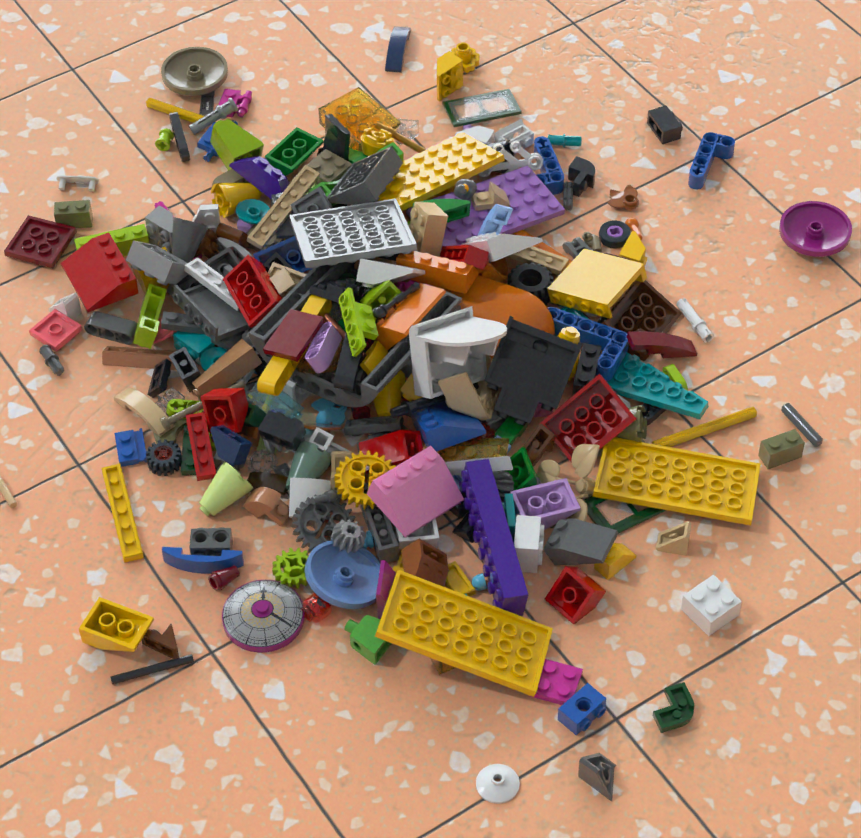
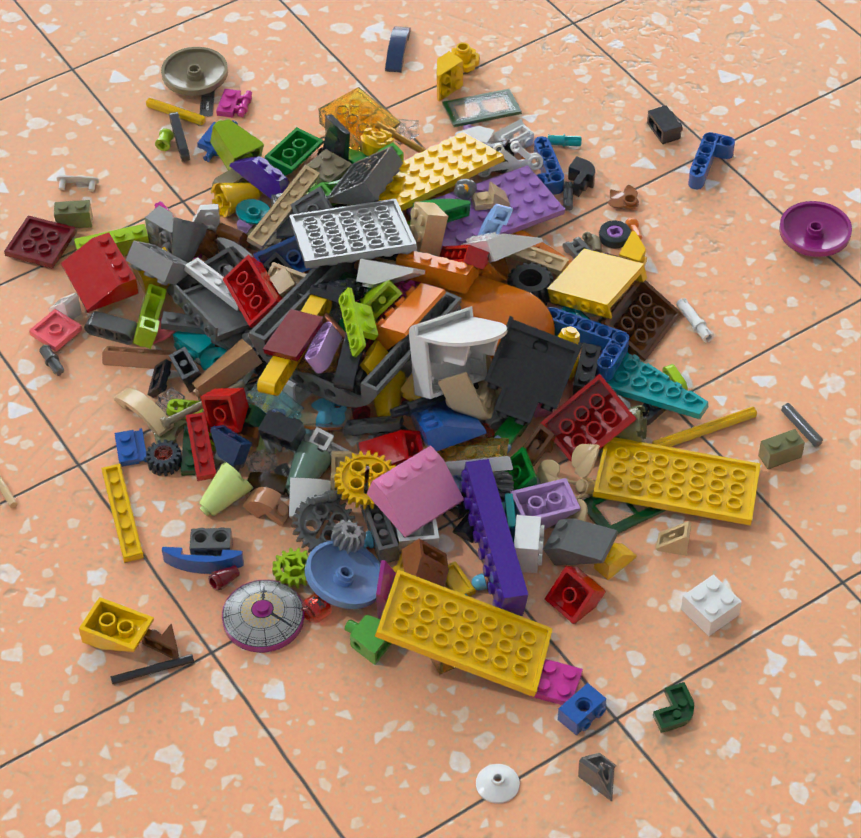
light grey pin [189,97,238,135] -> none
black piece [373,282,420,319] -> none
dark red slope [626,331,698,359] -> none

